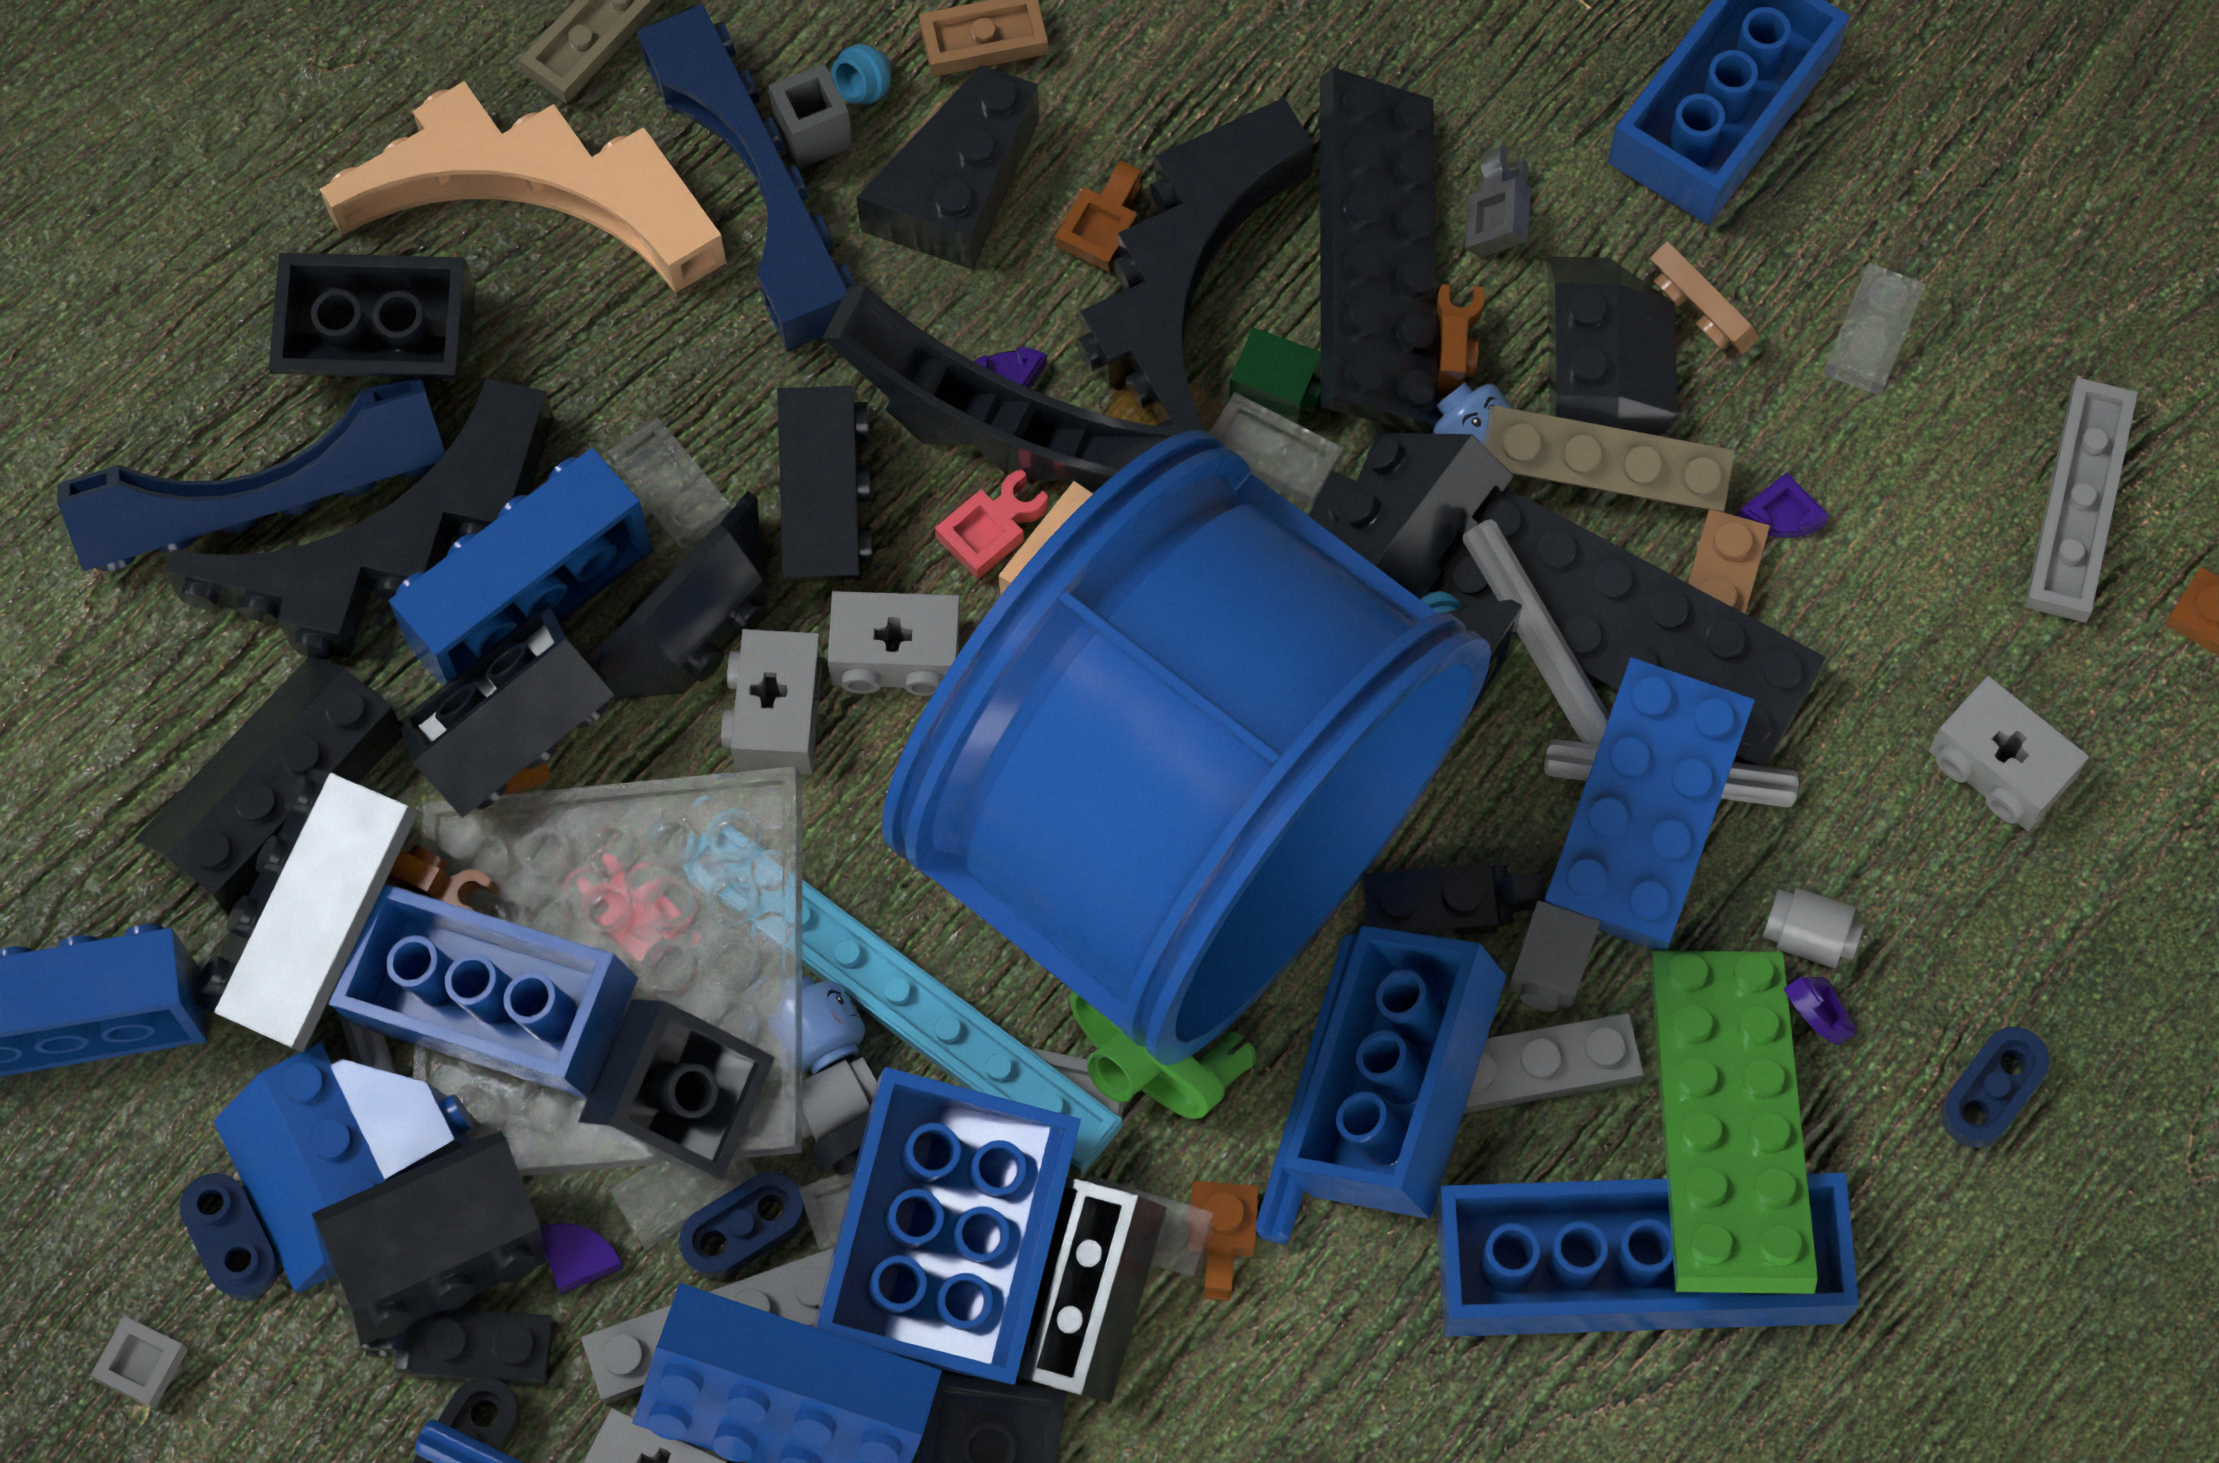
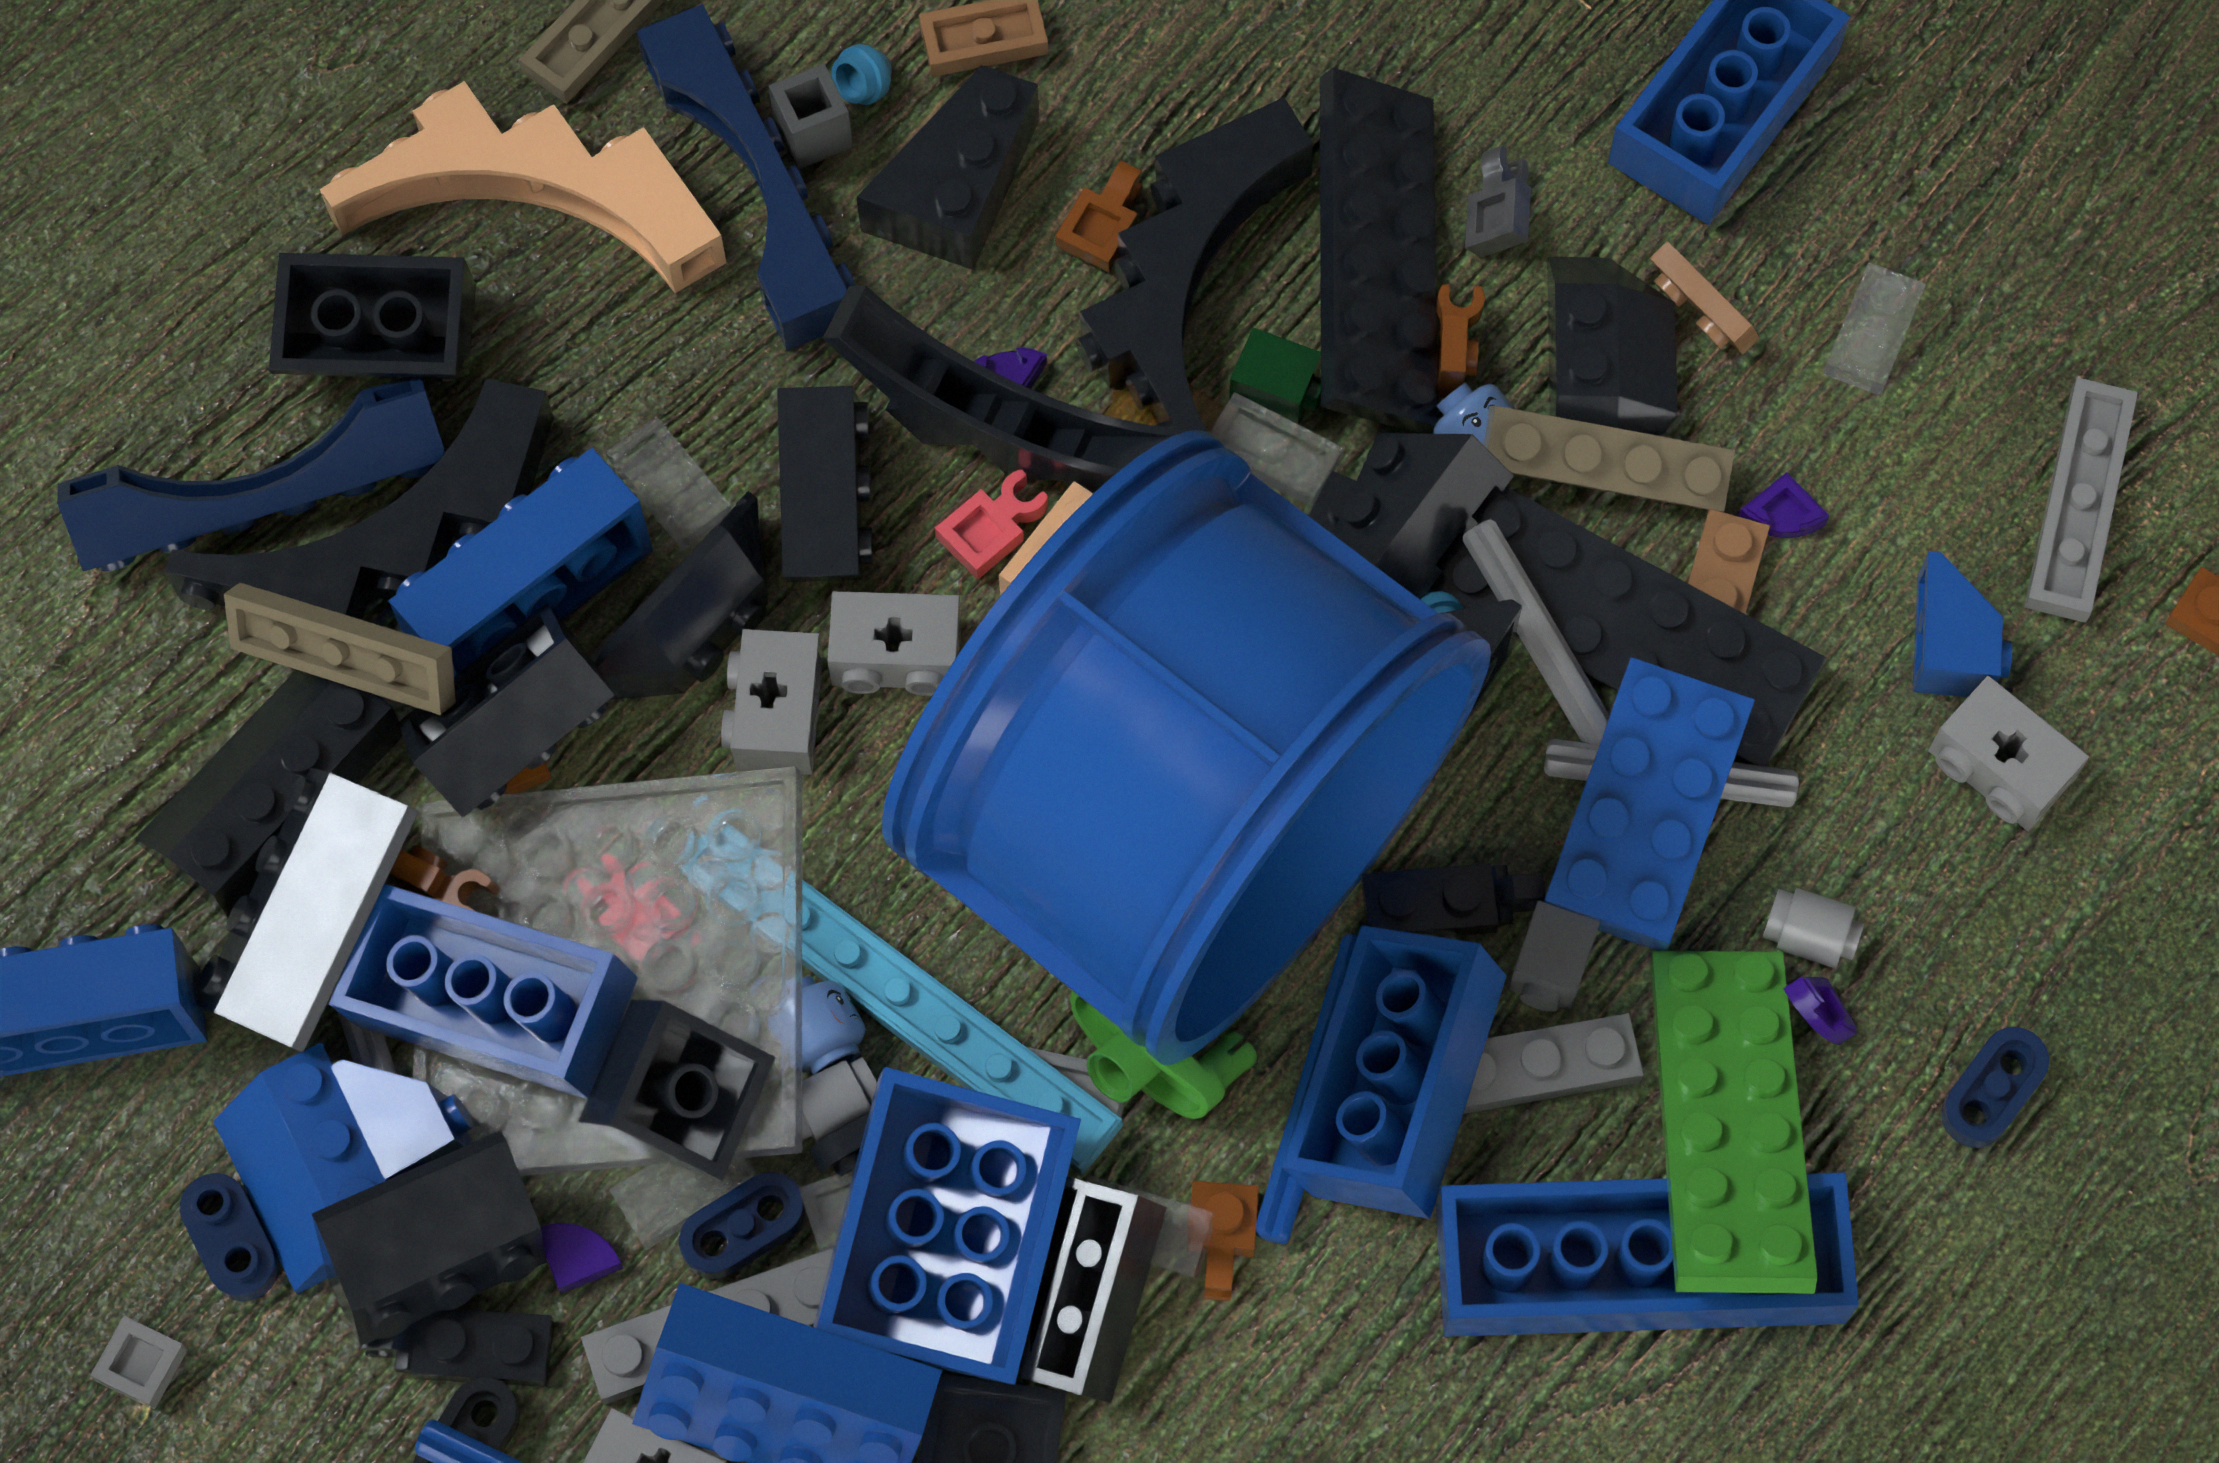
none -> dark tan plate [224,583,456,715]
none -> blue slope [1913,551,2012,697]

